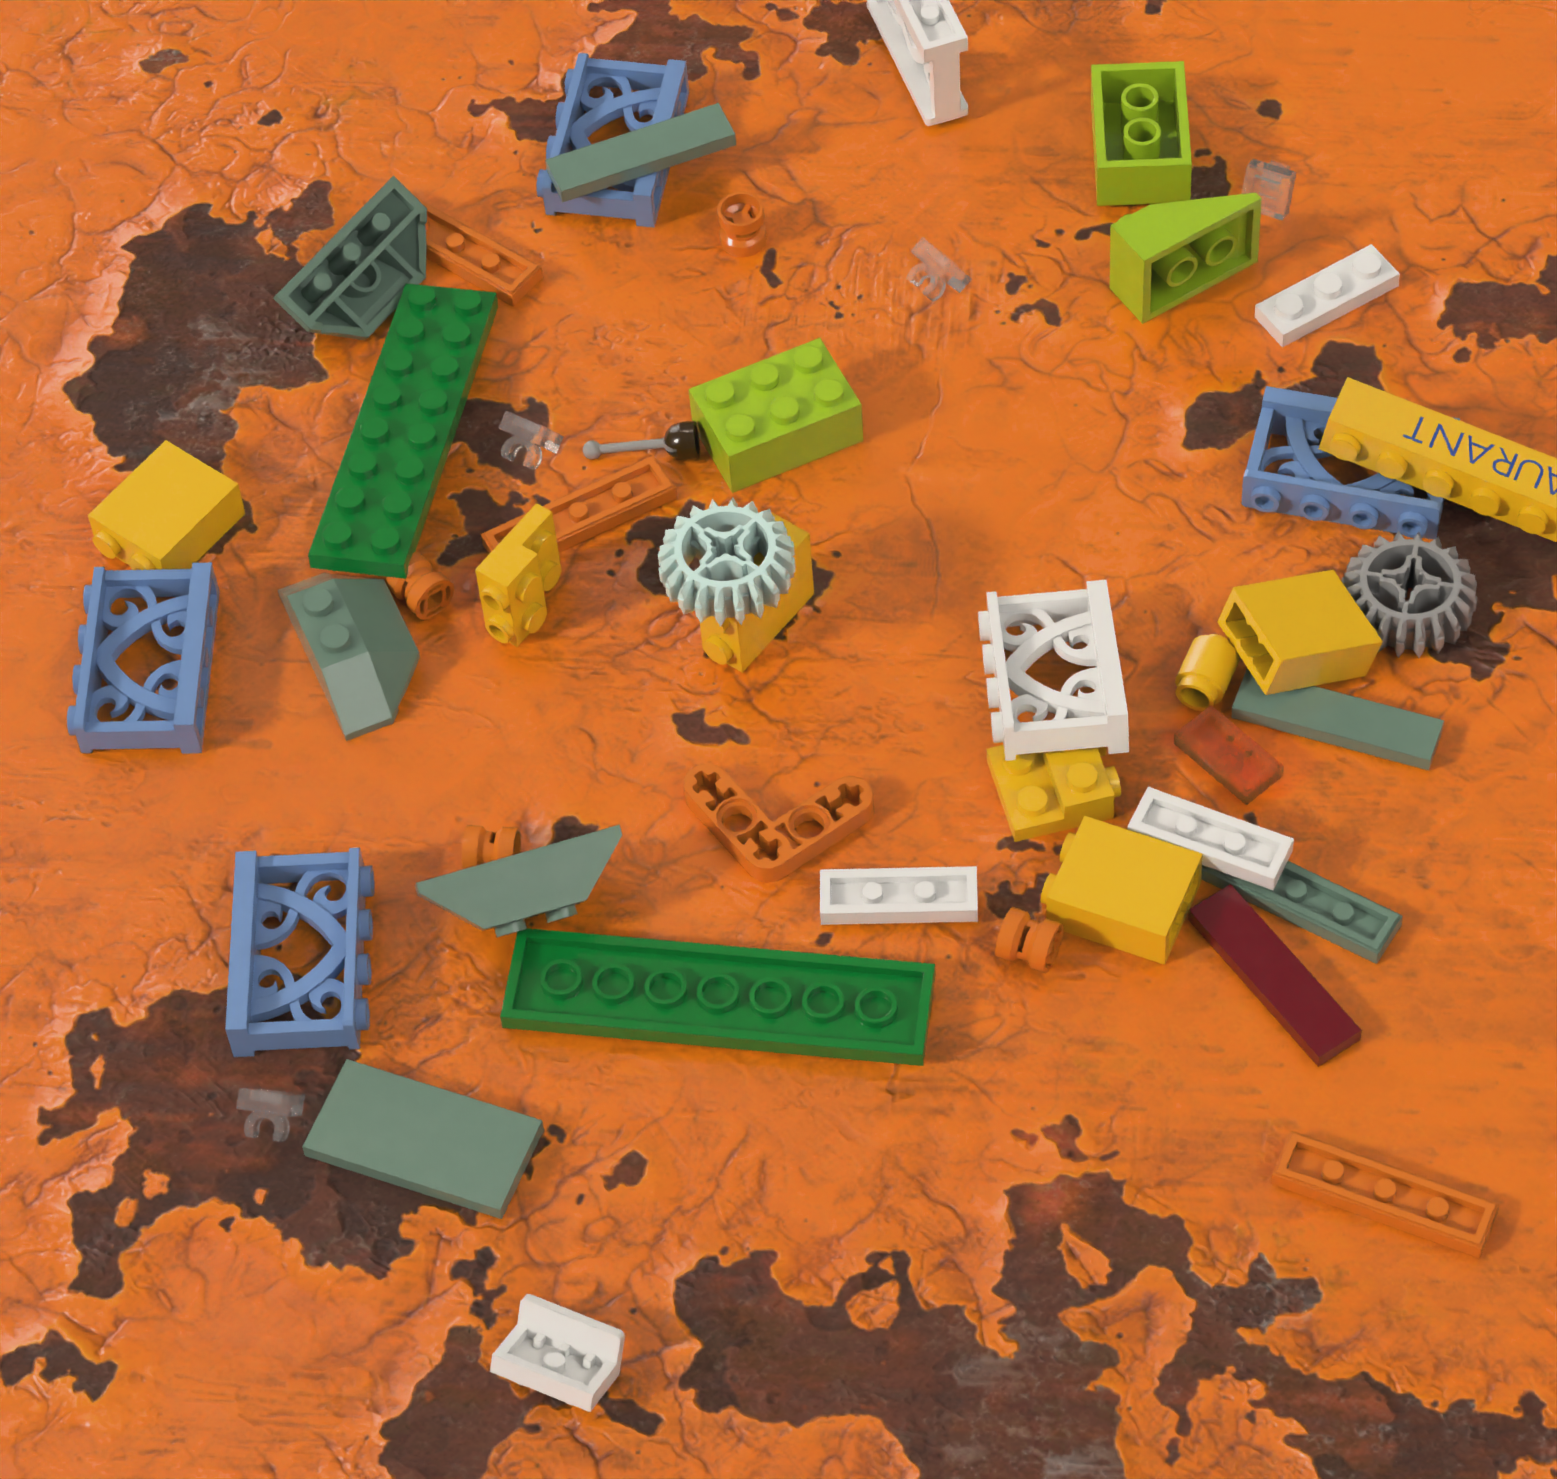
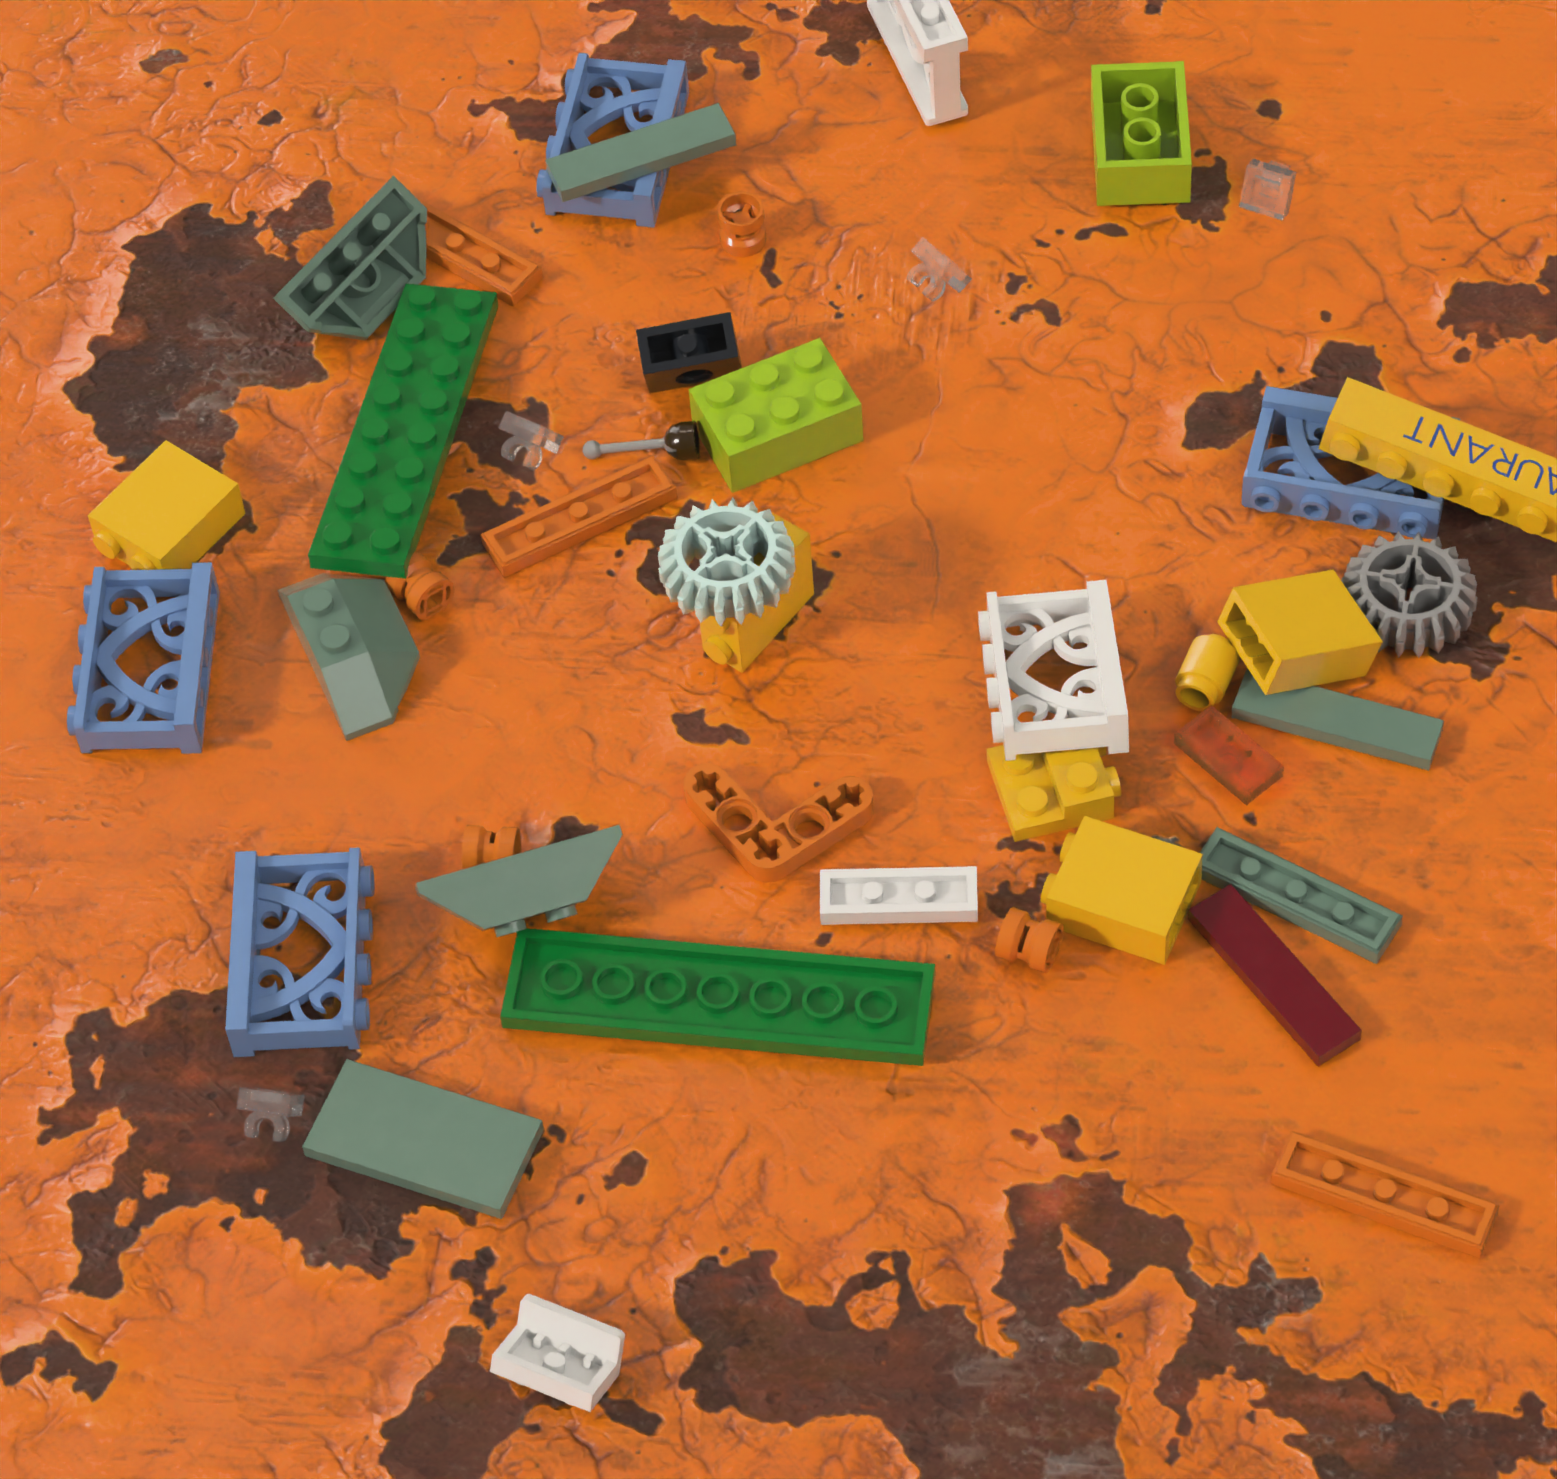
yellow plate [475,503,562,647] -> none
lime slope [1110,192,1262,324] -> none
white plate [1127,787,1294,890] -> none
white plate [1255,244,1400,347] -> none
none -> black brick [636,312,742,393]

